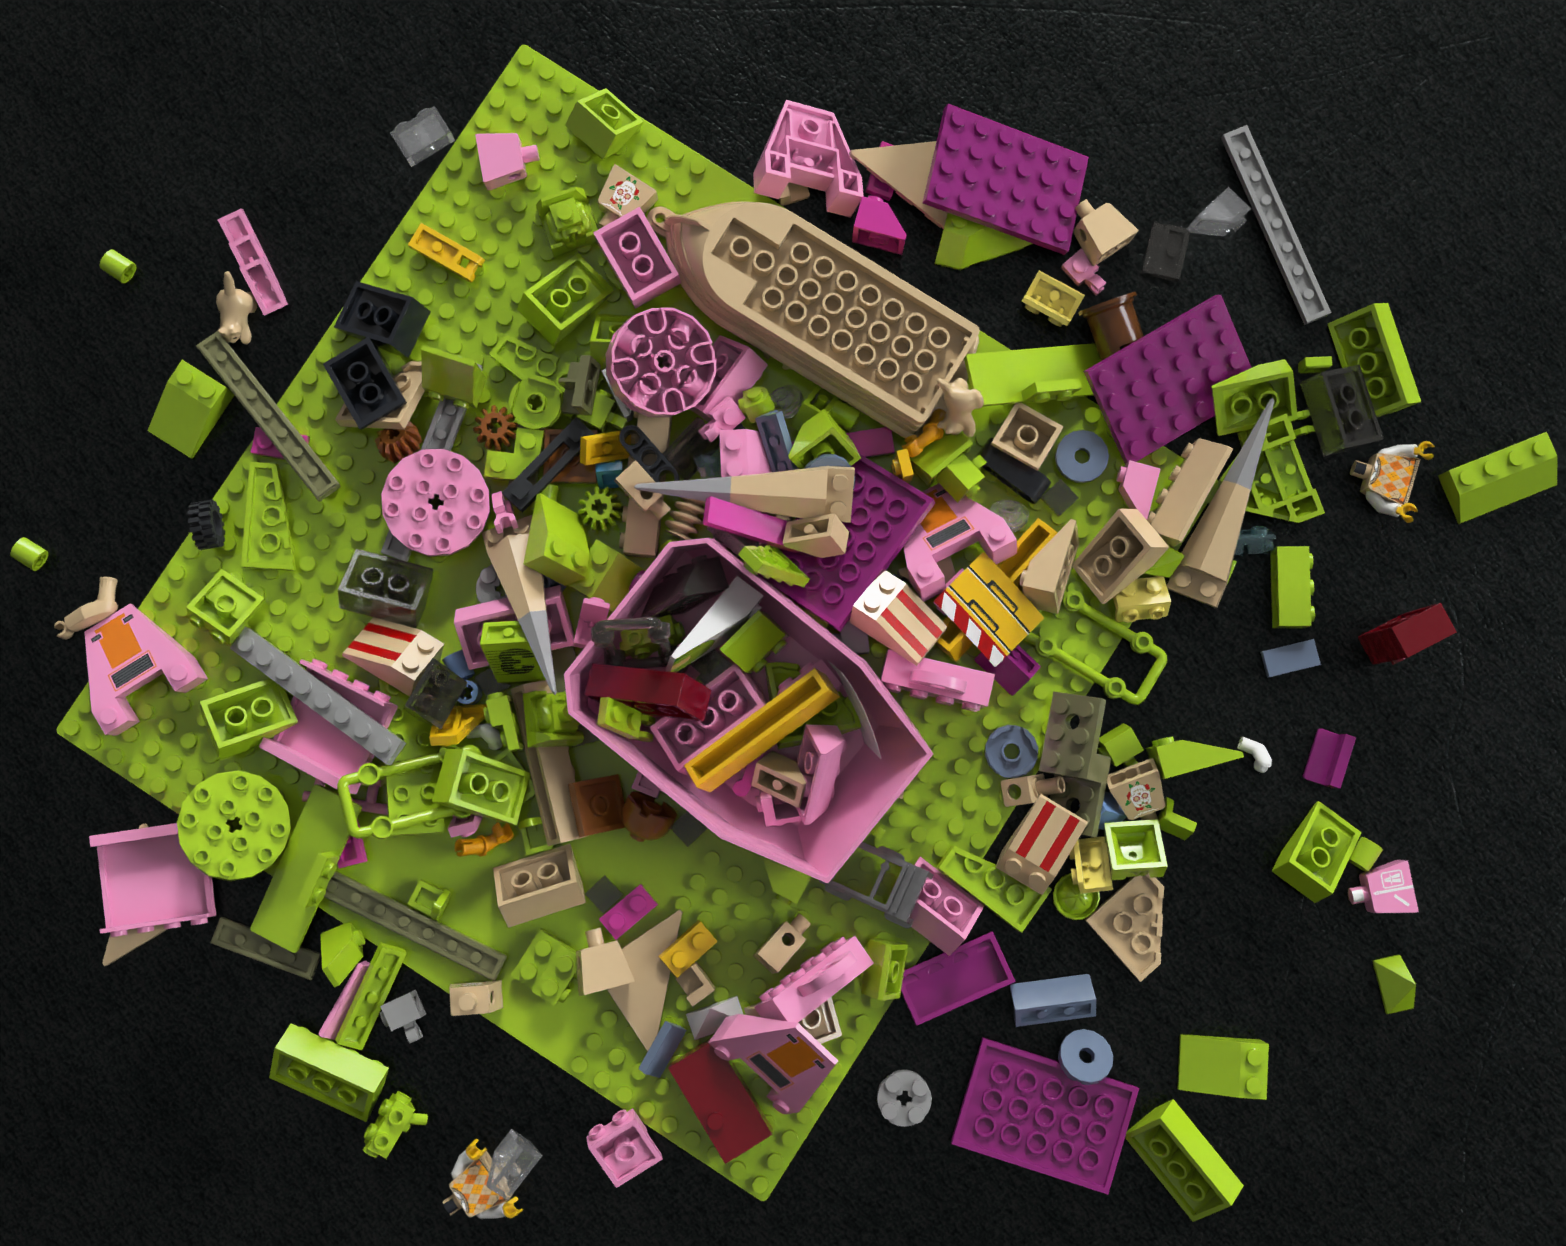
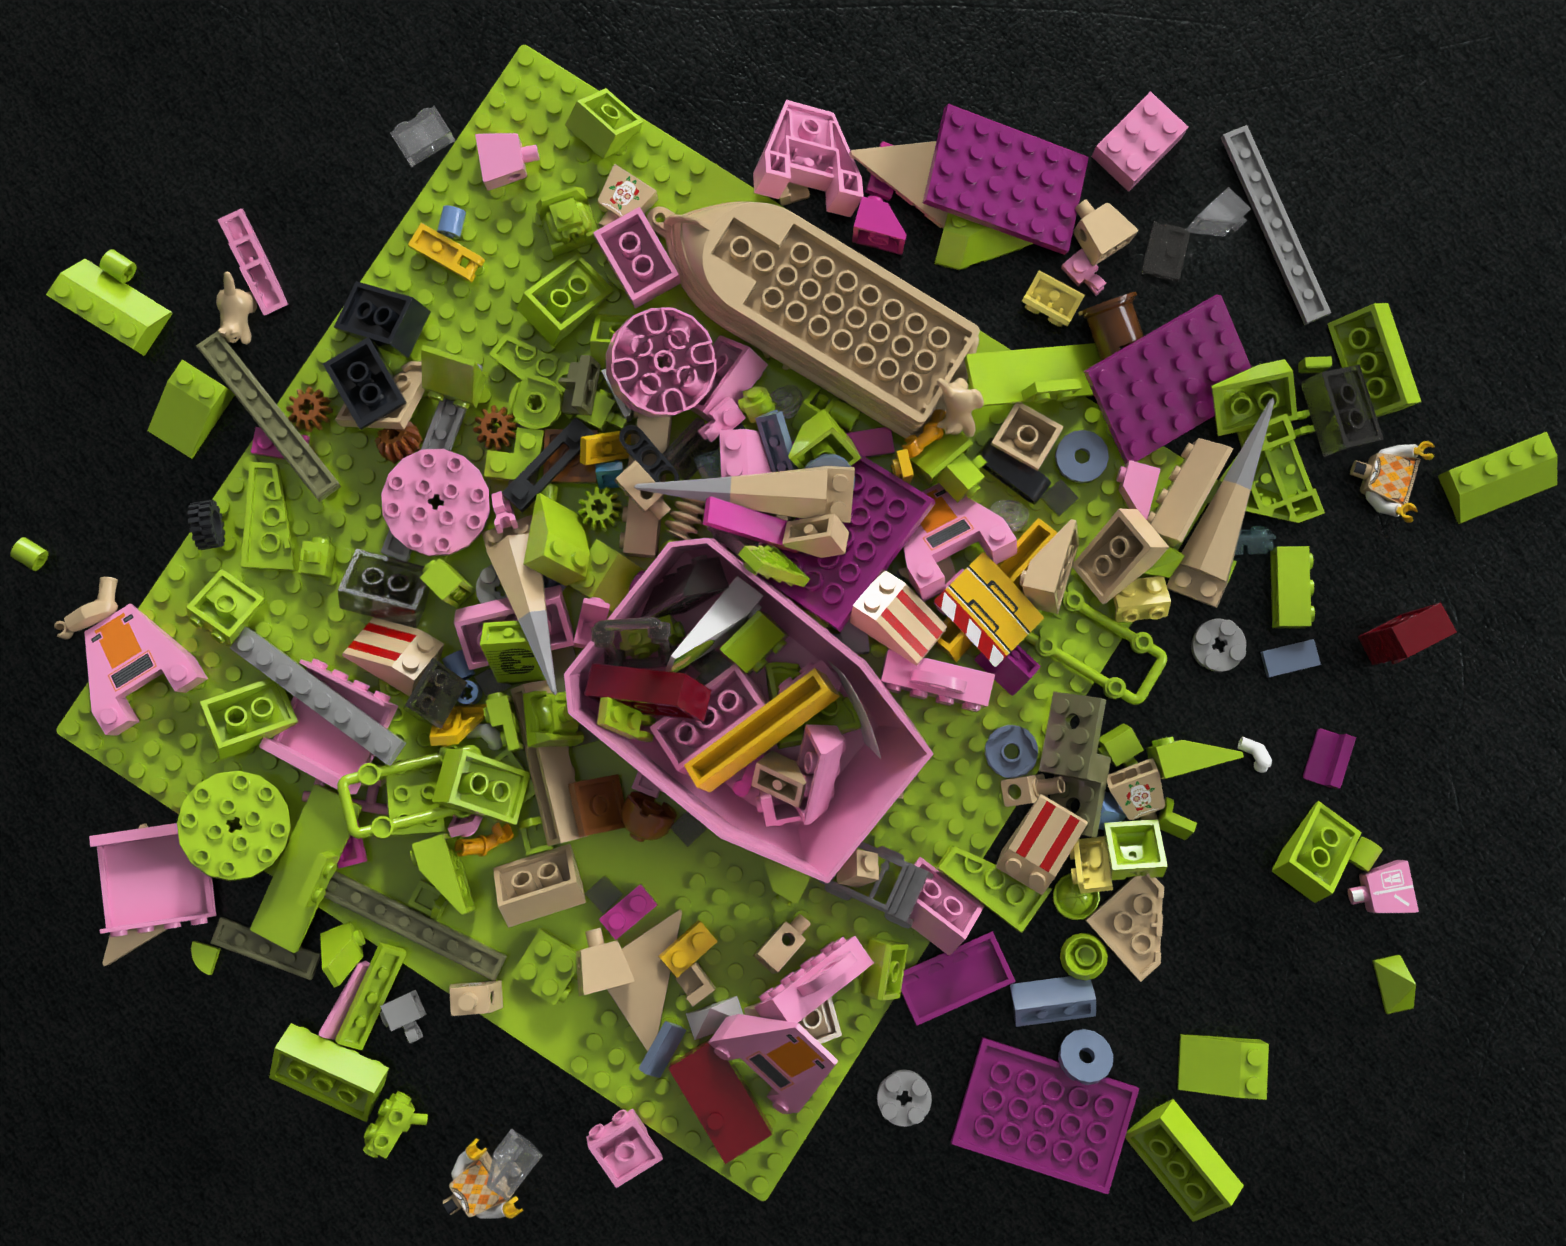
none -> lime slope [46,259,173,356]
none -> lime tile [191,941,221,975]
none -> dark orange gear [286,387,333,433]
none -> lime brick [298,537,336,578]
none -> lime slope [410,833,476,915]
none -> lime brick [420,558,476,609]
none -> medium blue gear [437,205,466,239]
none -> tan brick [837,849,879,888]
none -> lime hat [1060,933,1108,980]
none -> bright pink brick [1091,91,1188,191]
none -> light grey plate [1191,619,1246,672]

